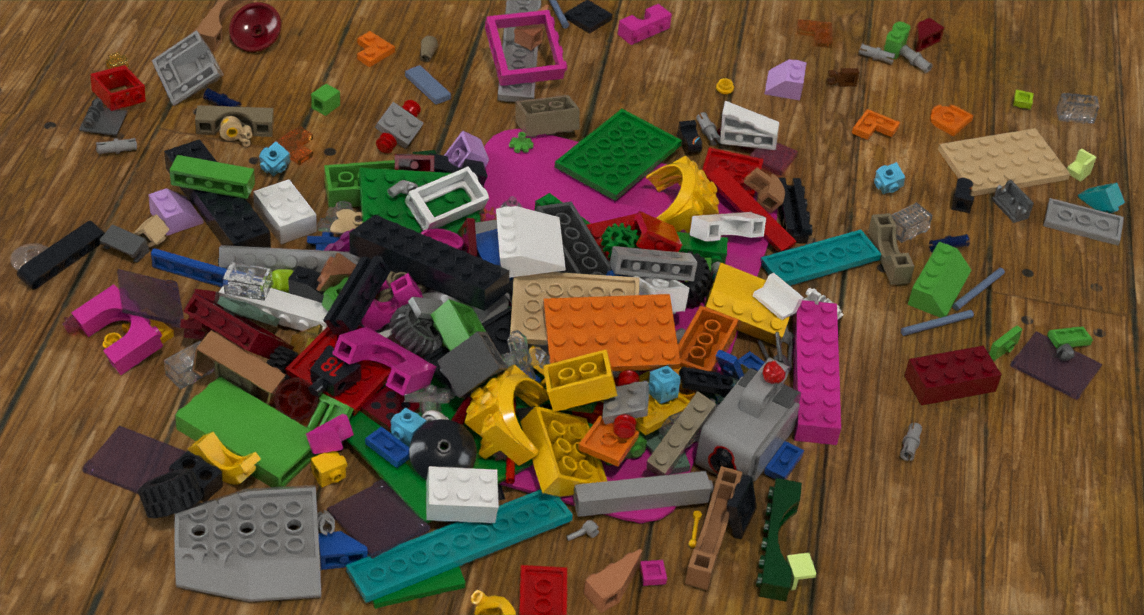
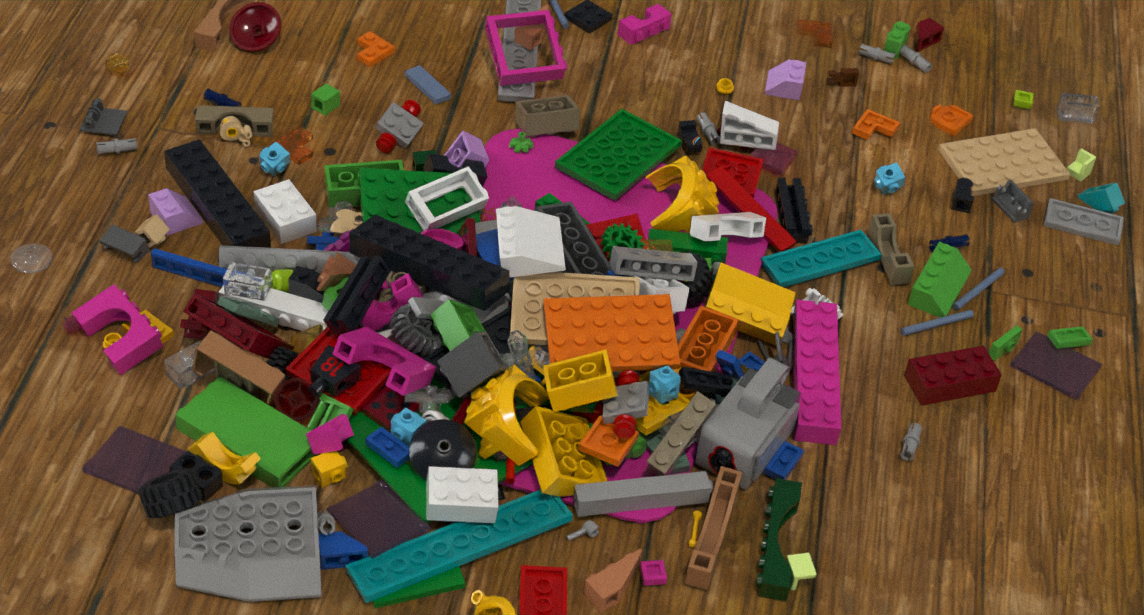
black beam [17,220,105,290] -> none
red window [90,65,146,111] -> none
piece [117,269,184,328] -> none
light grey slope [152,30,224,106] -> none
bright green brick [170,155,255,199] -> none
light grey arm [387,180,419,197] -> none
dark red slope [394,154,434,172] -> none
dark tan cone [420,36,438,62] -> none
red panel [631,211,682,252] -> none
black plate [727,475,757,539] -> none
medium nougat brick [744,168,785,213] -> none
white panel [753,273,804,320] -> none
red piece [762,360,786,384] -> none
clear brick [892,202,933,243] -> none
dark grey hinge [1056,344,1075,361] -> none

